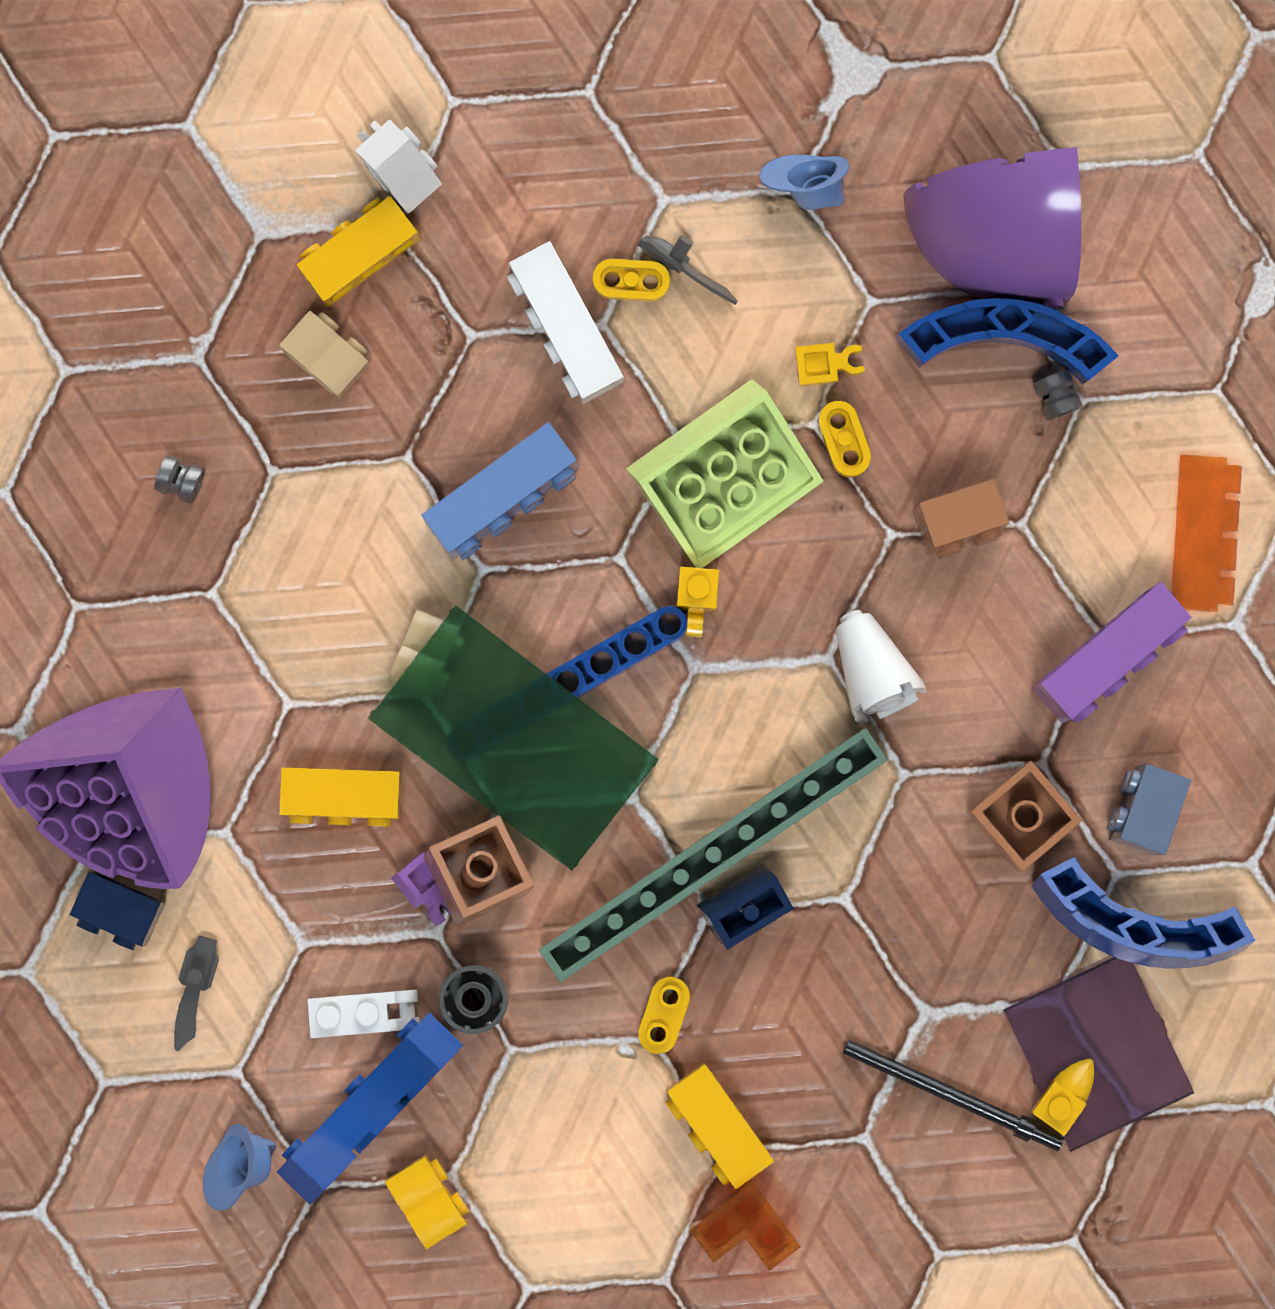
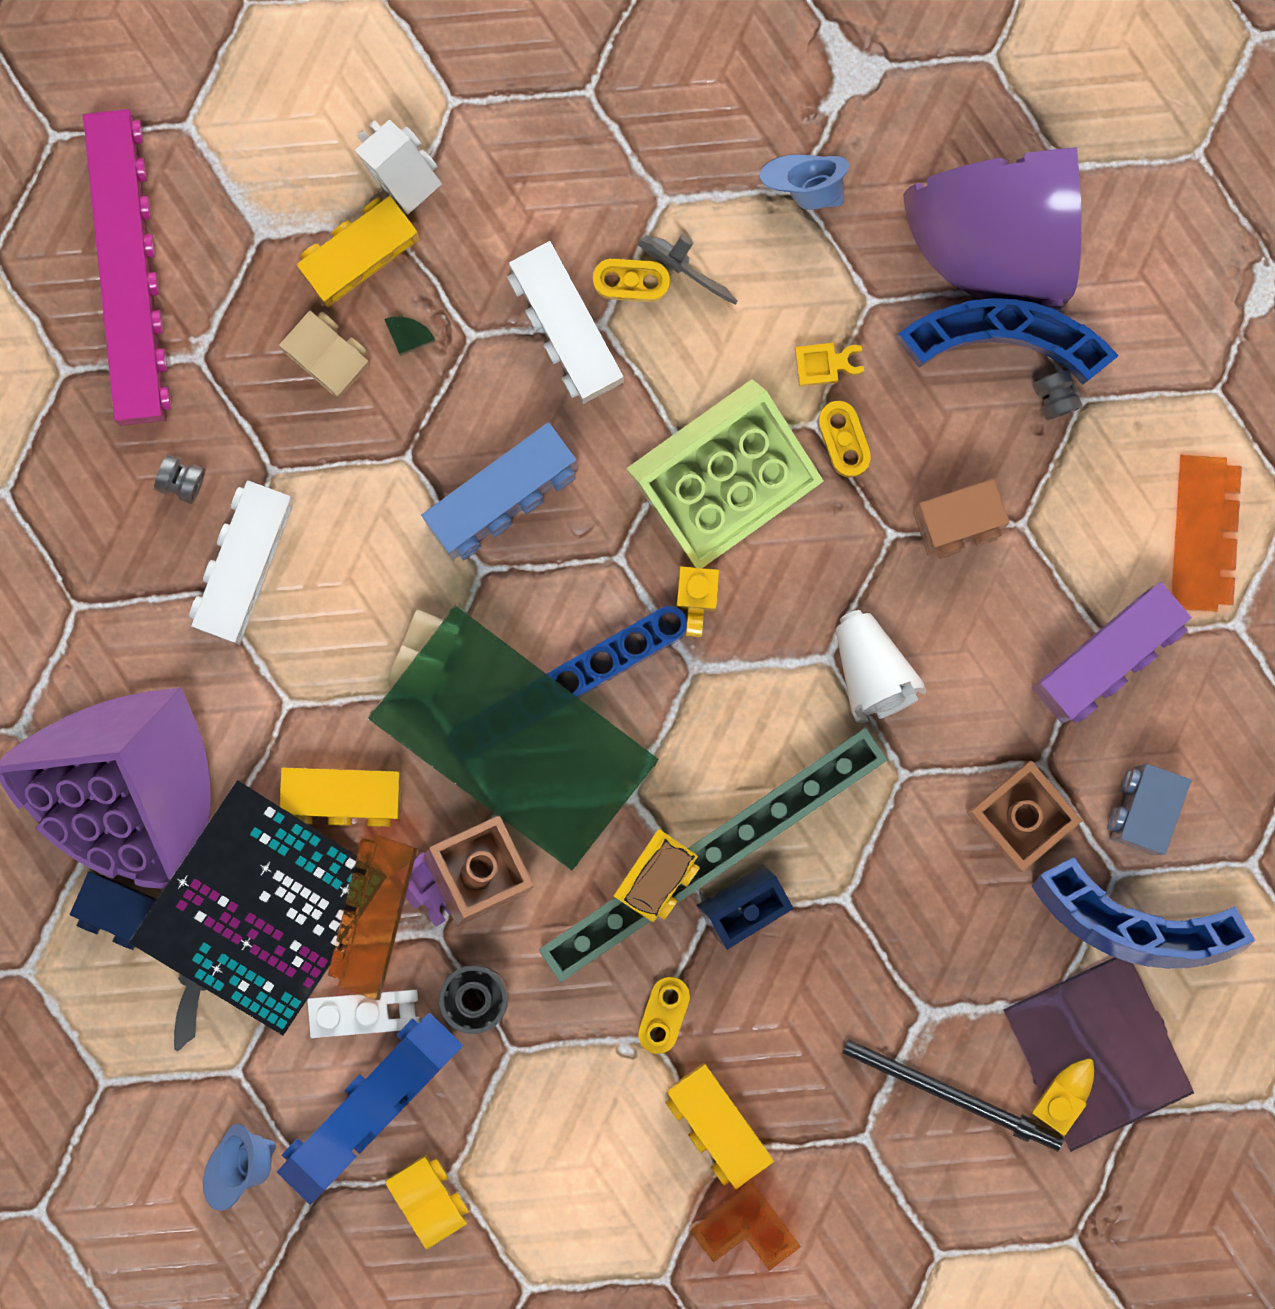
none -> dark pink brick [83,109,172,426]
none -> black sticker [129,780,389,1036]
none -> white brick [189,480,295,645]
none -> clear orange windscreen [328,835,418,1000]
none -> clear green tile [384,316,435,356]
none -> slope [614,829,700,923]

